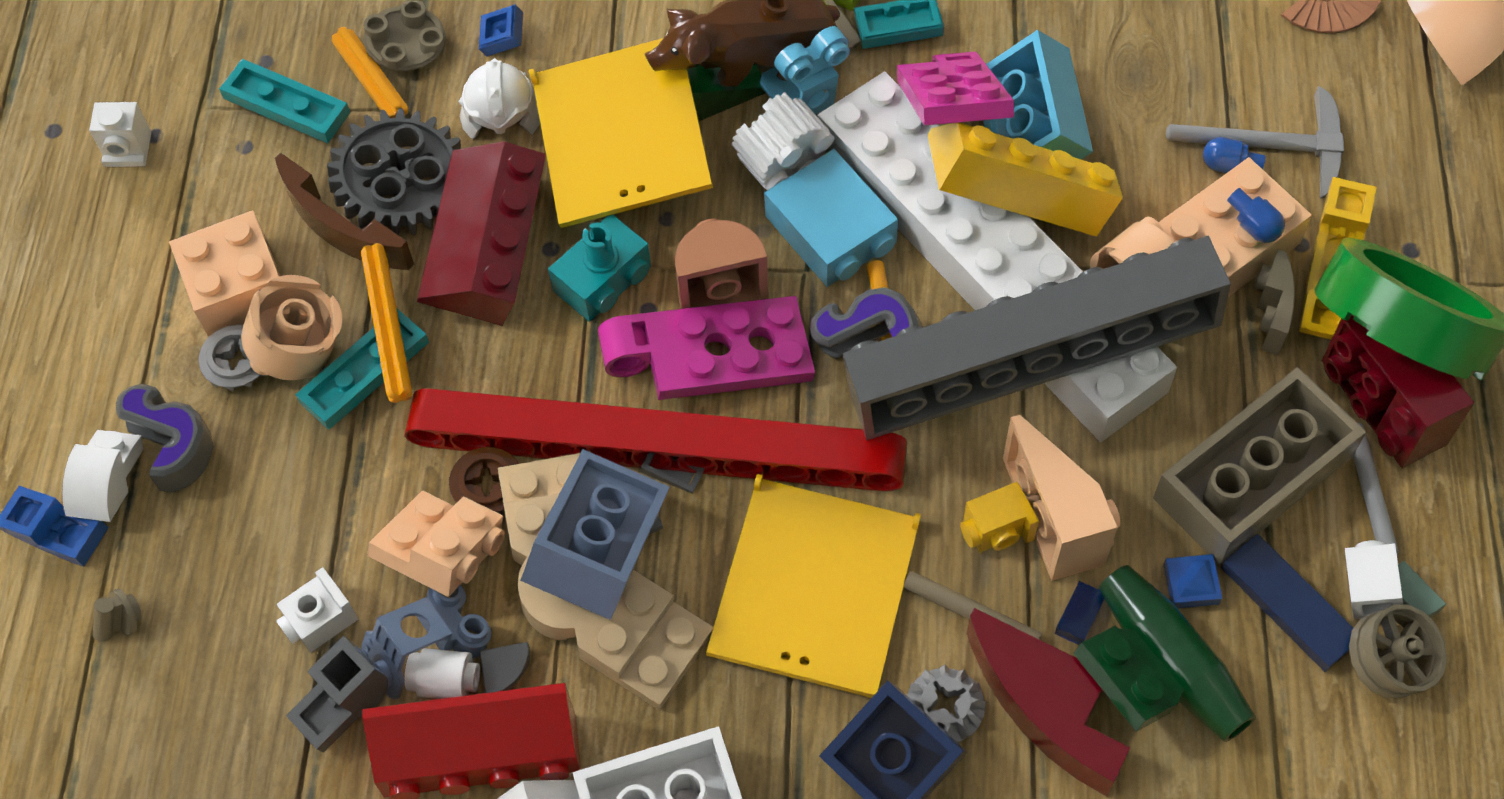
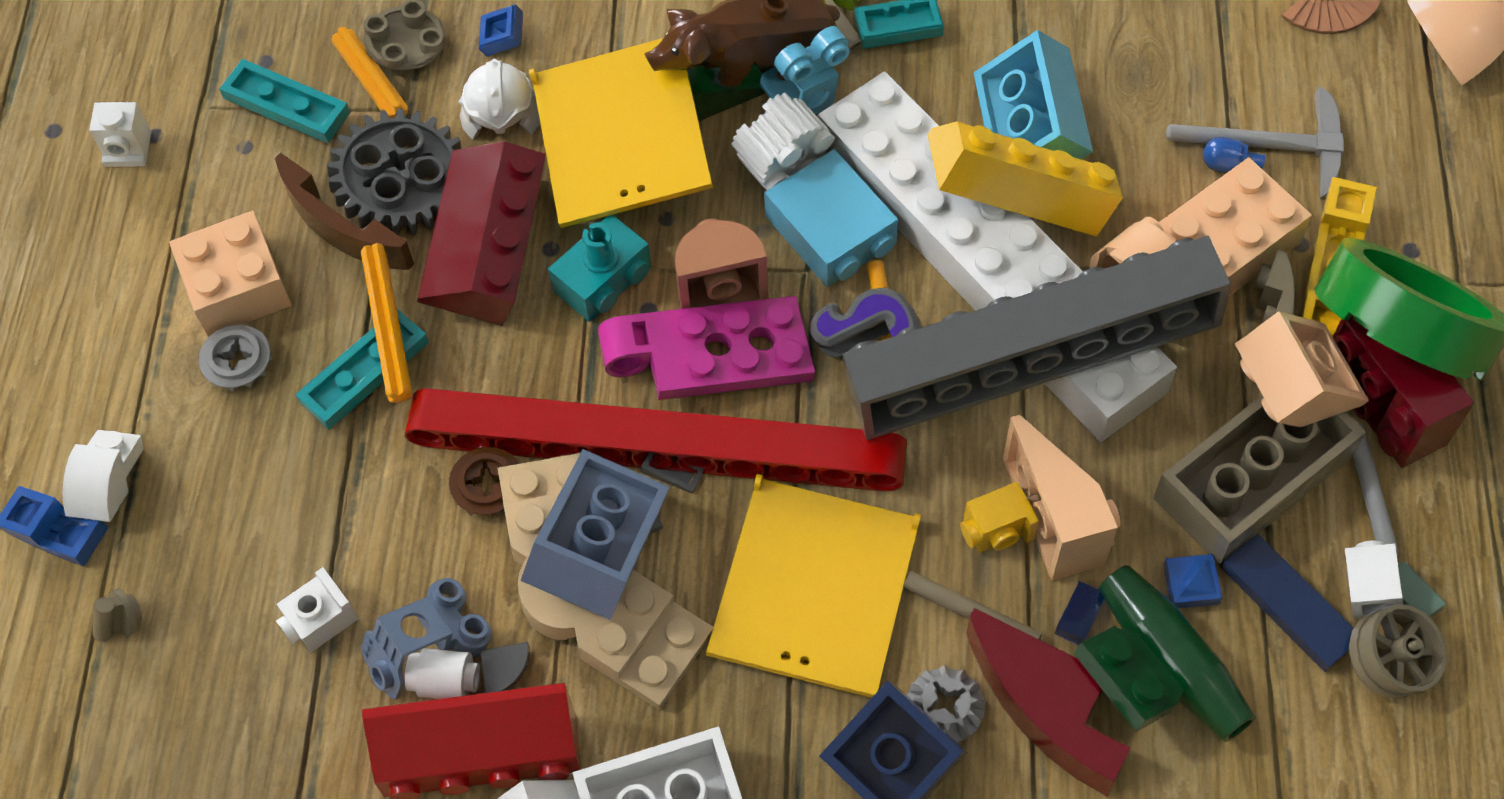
dark grey animal [116,384,214,492] -> none
light nougat brick [241,275,342,380] -> none
dark grey brick [286,636,388,753] -> none
light nougat plate [368,490,505,597] -> none
dark pink hinge [897,51,1014,125] -> none
blue cylinder [1227,188,1285,243] -> none
none -> light nougat slope [1235,311,1369,427]

